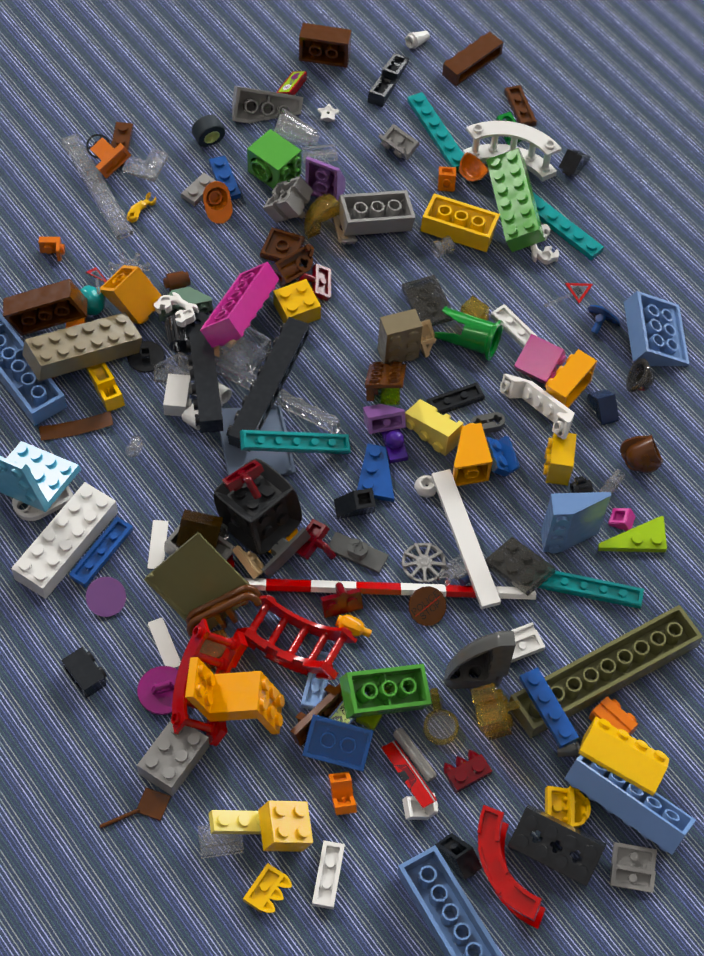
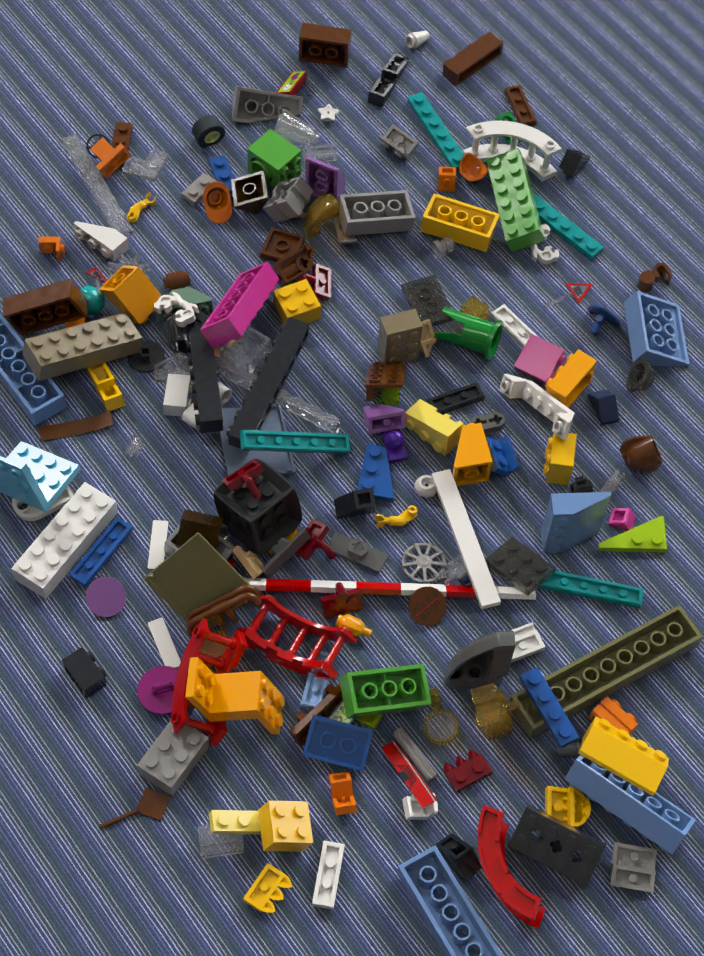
none -> white slope [74,221,129,262]
none -> dark brown slope [231,170,269,214]
none -> yellow arm [375,505,417,528]
none -> reddish brown leg [638,263,672,292]

